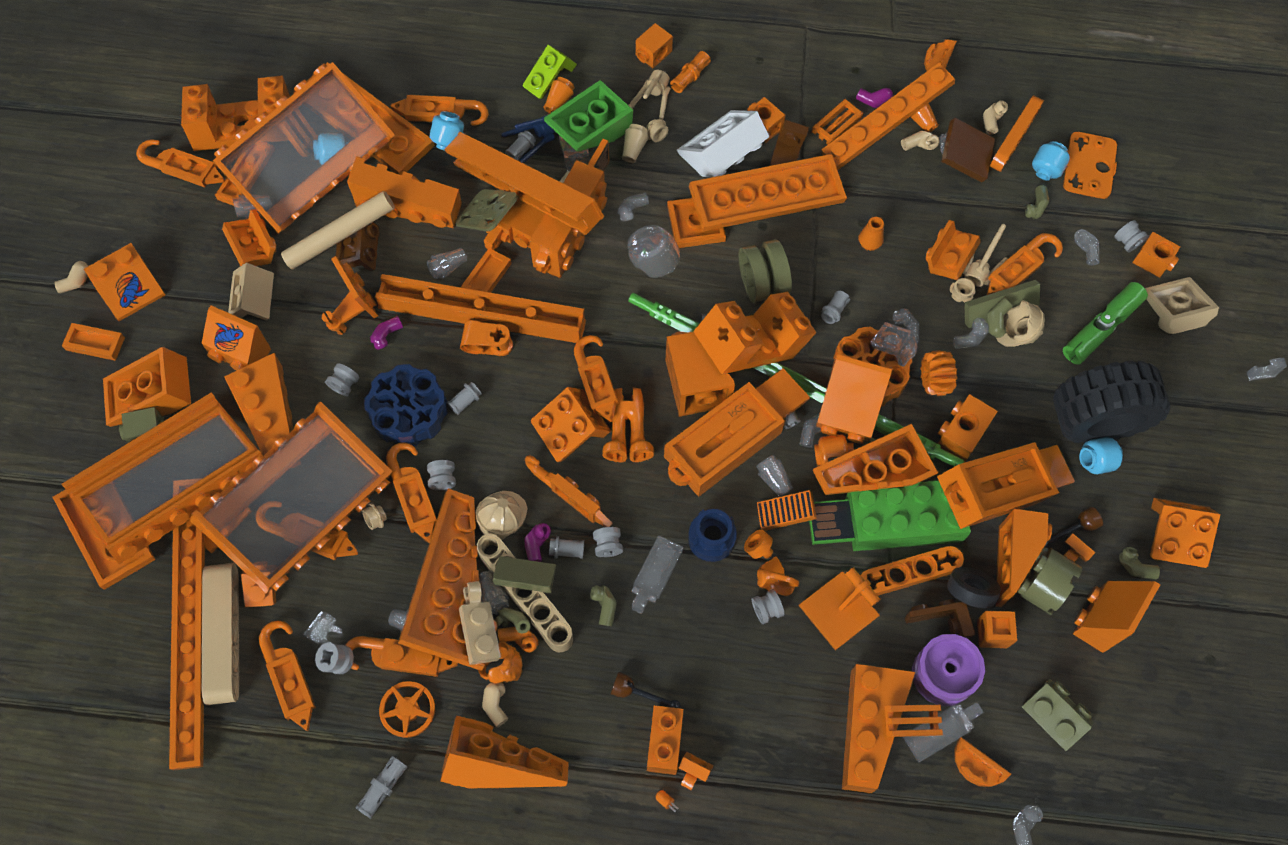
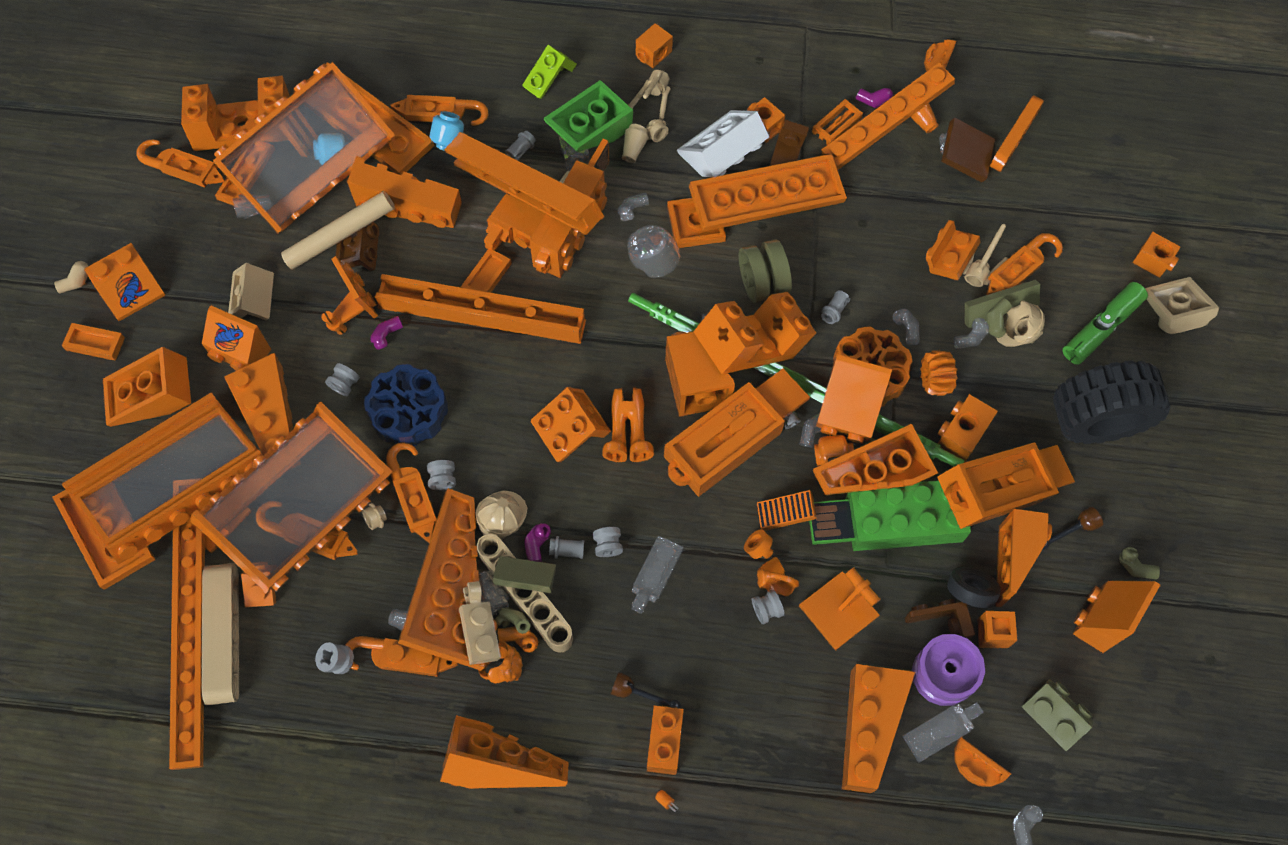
olive brick [119,407,164,443] -> none
orange bracket [222,209,276,266] -> none
orange plate [259,620,316,731] -> none
clear tile [303,611,342,644] -> none
light grey pin [355,756,407,819] -> none
orange wheel [379,681,435,738] -> none
clear cone [427,248,467,279] -> none
light grey pin [447,382,482,415] -> none
olive axle [455,189,519,232] -> none
orange piece [460,320,513,356] -> none
tan arm [482,683,508,728] -> none
dark blue plant [501,114,556,163] -> none
orange plate [525,455,613,527] -> none
orange cone [543,77,575,113] -> none
orange plate [574,335,619,422] -> none
olive arm [590,585,617,626] -> none
orange pin [670,51,711,93] -> none
orange tile [678,752,714,790] -> none
dark blue piece [688,509,737,562] -> none
clear cone [756,455,793,497] -> none
orange cone [859,217,884,251] -> none
orange beam [861,546,964,596] -> none
clear bracket [871,322,918,366] -> none
orange tile [885,705,943,737] -> none
tan arm [901,131,940,151] -> none
tan plate [950,278,976,303] -> none
tan arm [983,100,1008,135] -> none
olive brick [1017,546,1082,615] -> none
olive arm [1025,185,1049,220] -> none
medium azure head [1032,141,1070,181] -> none
orange axle [1063,132,1117,199] -> none
orange tile [1063,533,1095,562] -> none
clear arm [1074,229,1100,266] -> none
medium azure head [1079,437,1123,475] -> none
light grey wheel [1114,220,1149,252] -> none
orange bracket [1150,498,1221,568] -> none
clear tile [1247,358,1287,381] -> none

